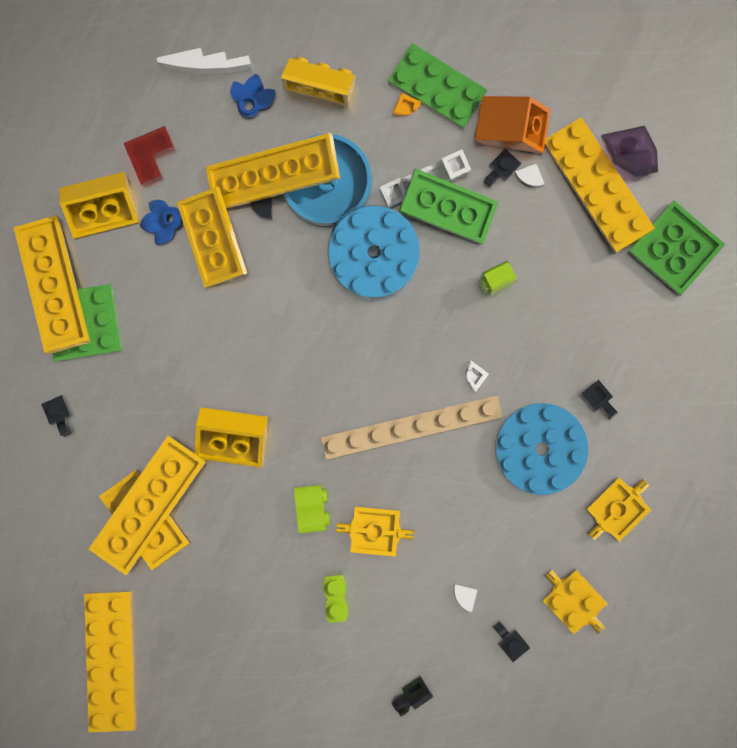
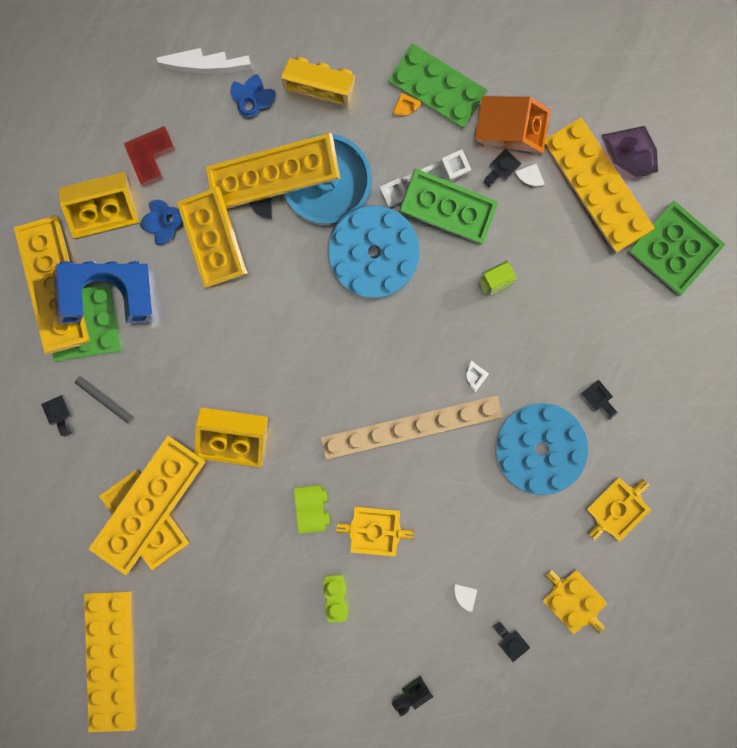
none -> blue arch [53,261,152,324]
none -> dark grey bar [74,376,134,424]

